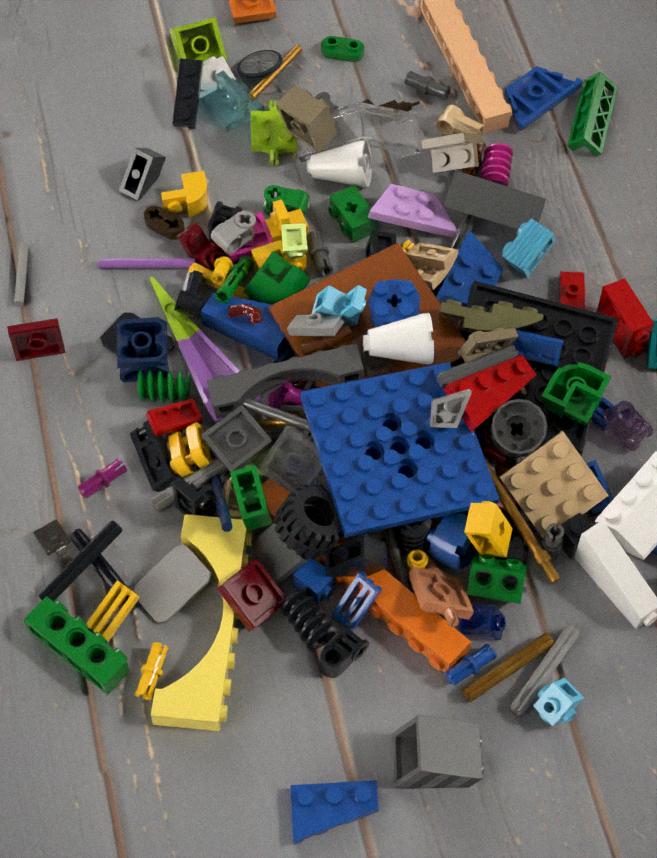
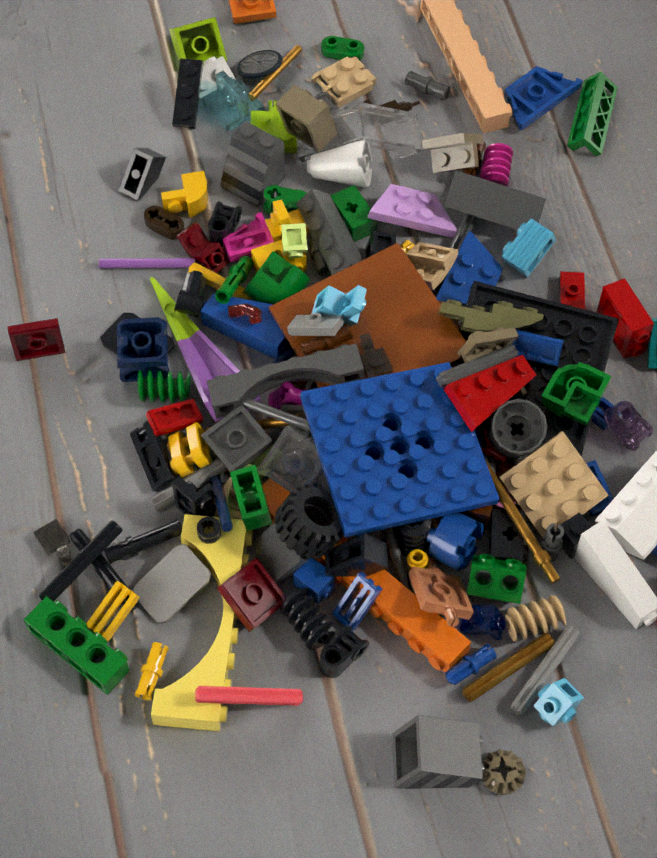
light grey bar [14,242,29,307] -> none
magenta axle [78,458,127,498] -> none
yellow pin [210,257,233,286] -> none
light grey piece [211,211,256,254] -> none
blue wing [291,780,379,845] -> none
white cone [363,313,434,364] -> none
blue brick [369,279,420,328] -> none
light grey piece [430,389,472,428] -> none
tan piece [436,105,485,135] -> none
yellow brick [464,501,513,557] -> none
none -> black pin [104,519,182,564]
none -> coral axle [195,686,303,706]
none -> black bush [197,517,221,544]
none -> dark grey slope [220,121,285,208]
none -> dark grey brick [296,189,363,275]
none -> tan plate [311,57,377,108]
none -> dark tan gear [482,749,526,795]
none -> tan piece [505,595,566,642]

